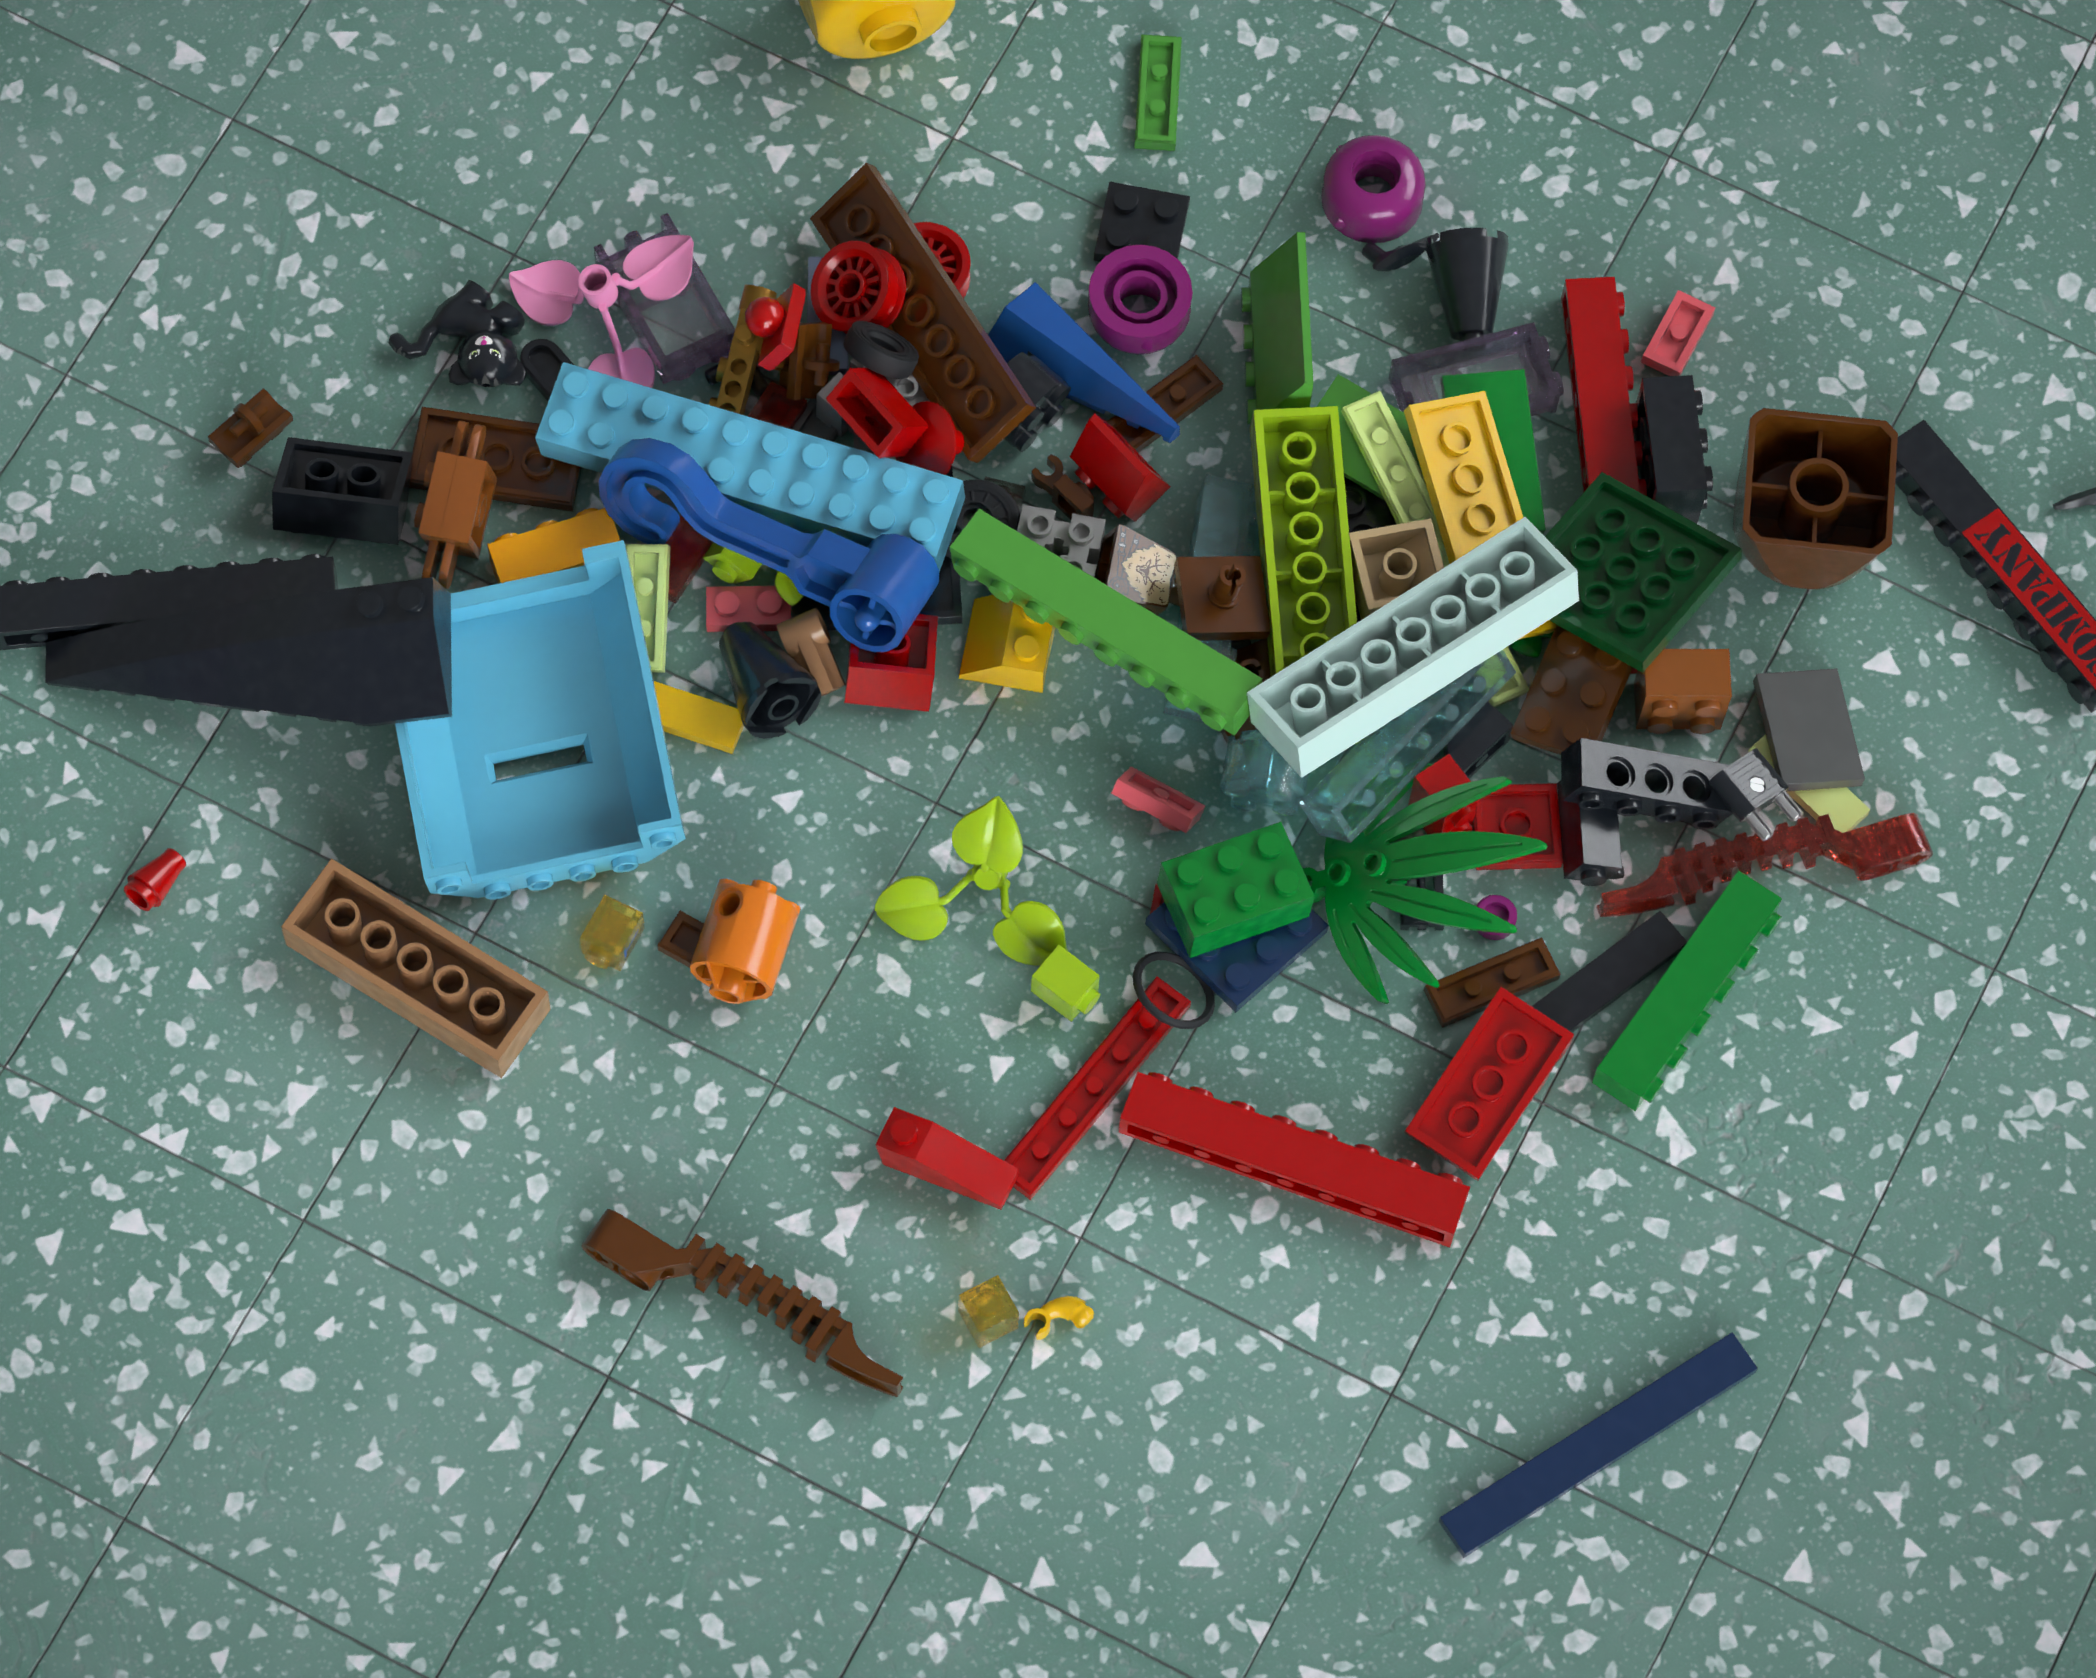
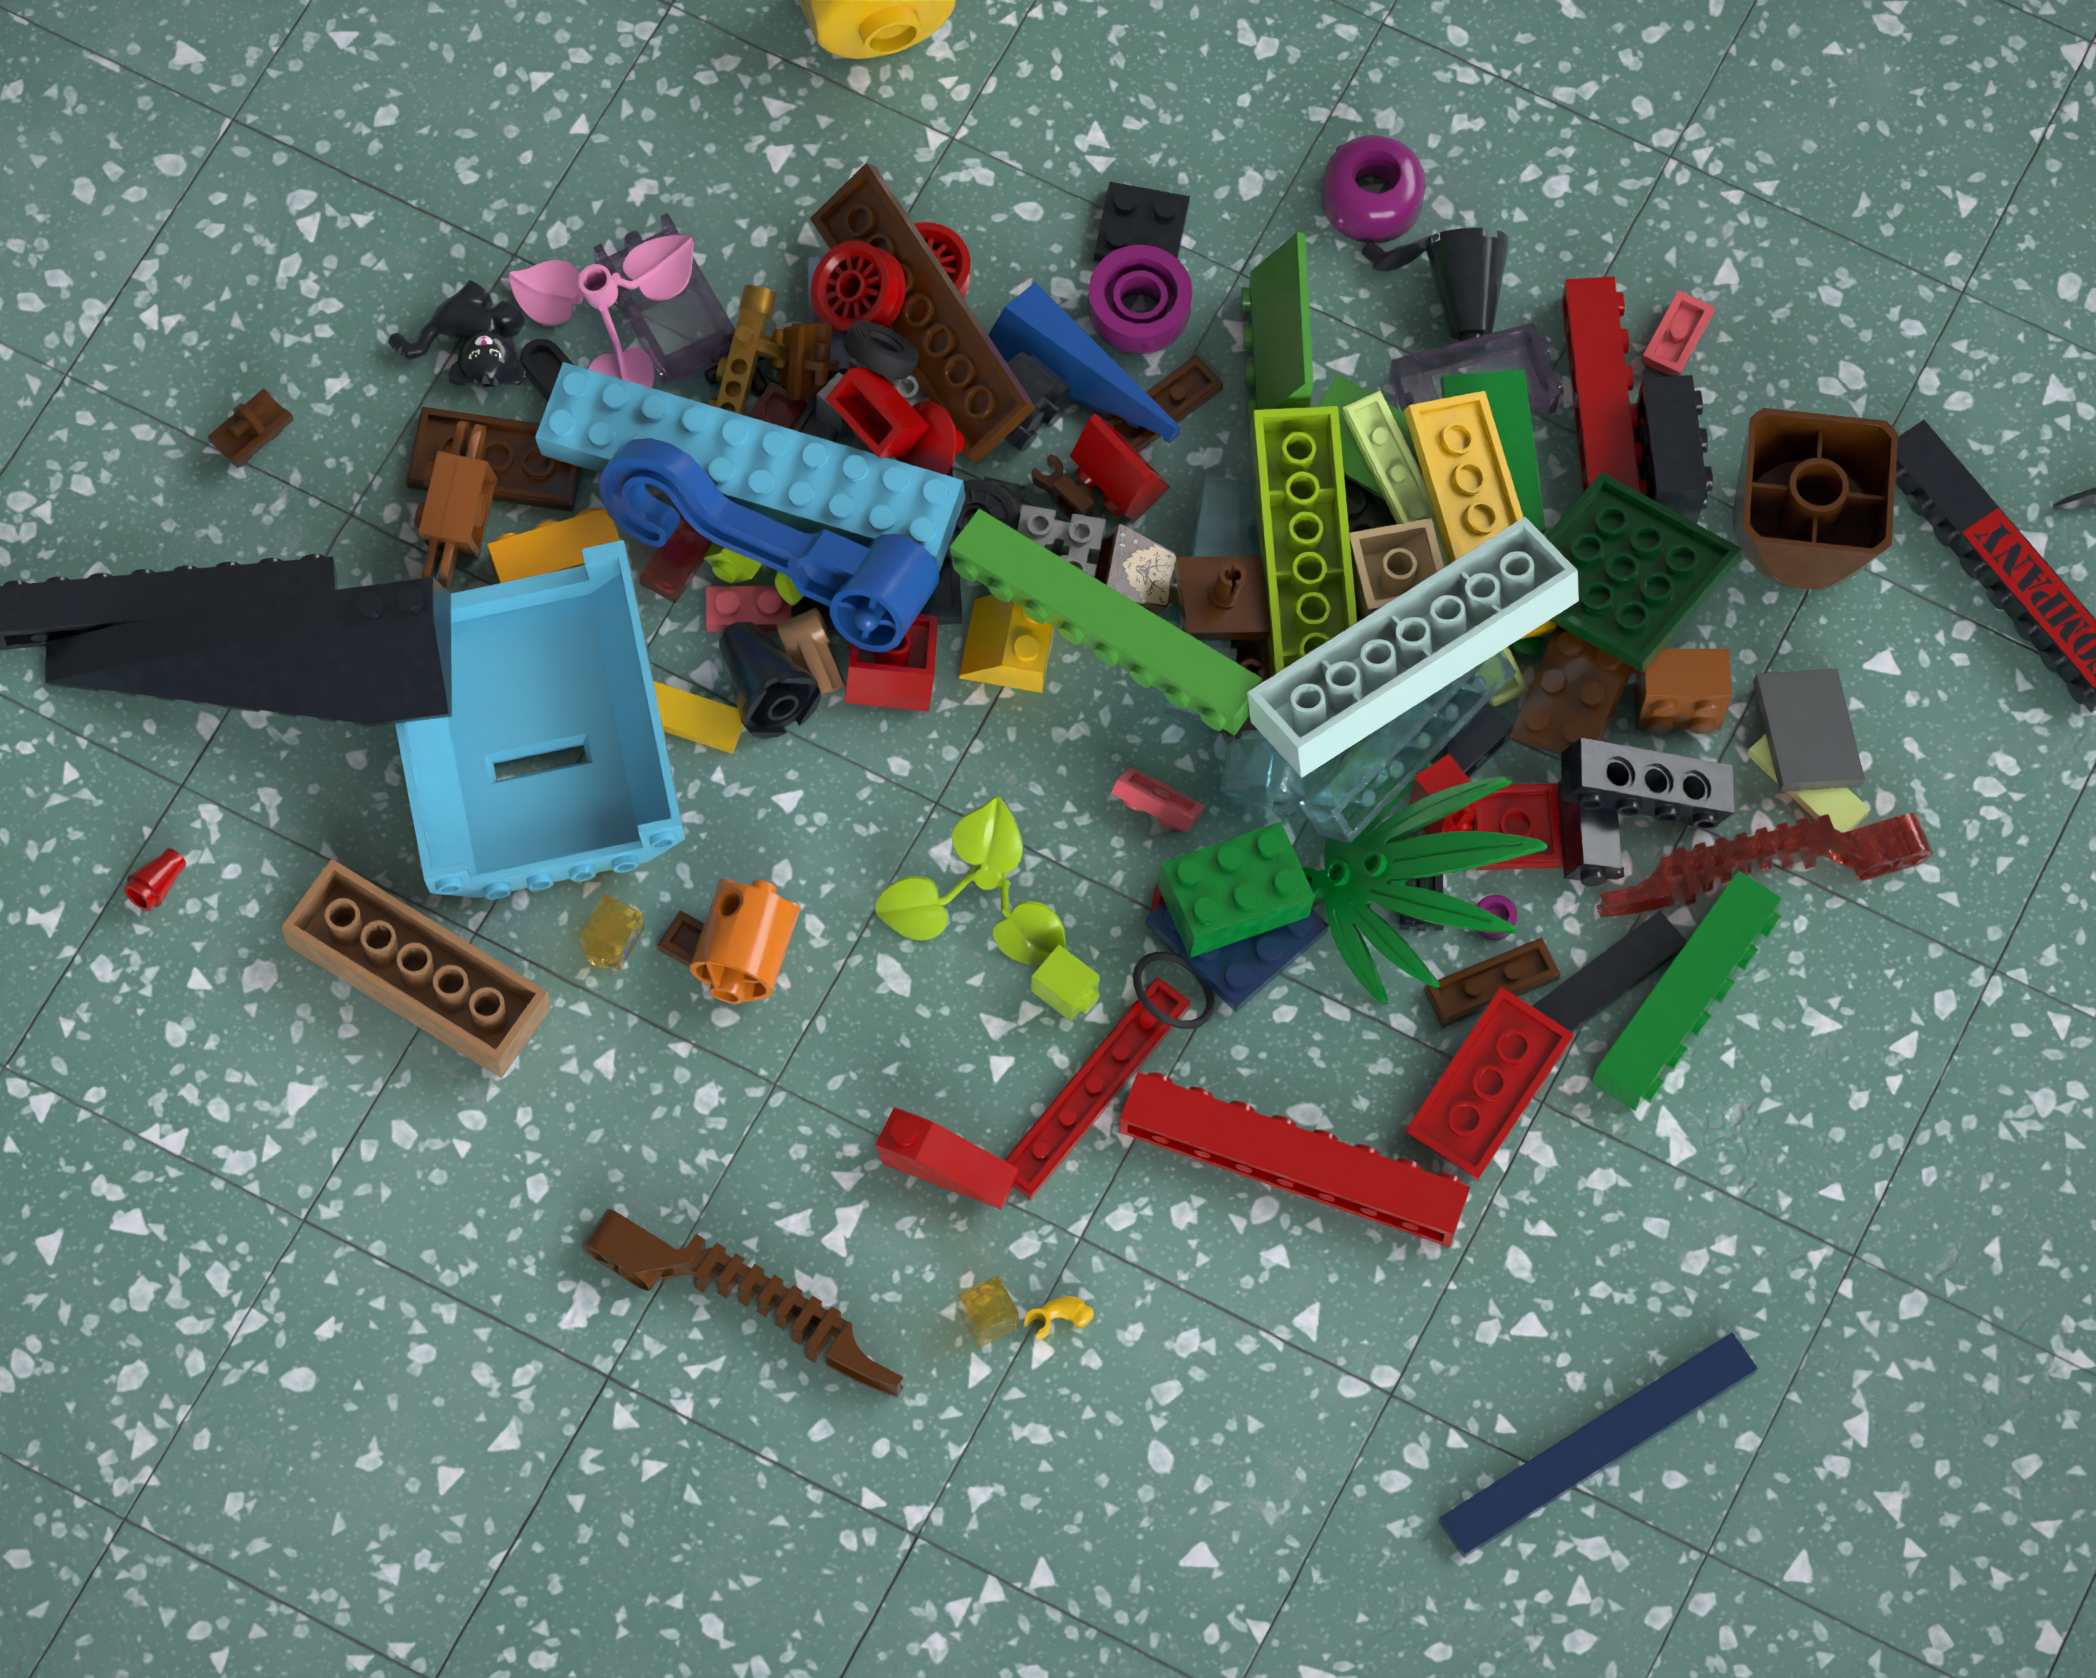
black slope [272,437,413,545] -> none
yellowish green tile [626,544,670,673] -> none
red tile [745,283,806,371] -> none
bright green tile [1134,34,1182,151] -> none
piece [1708,748,1803,841] -> none

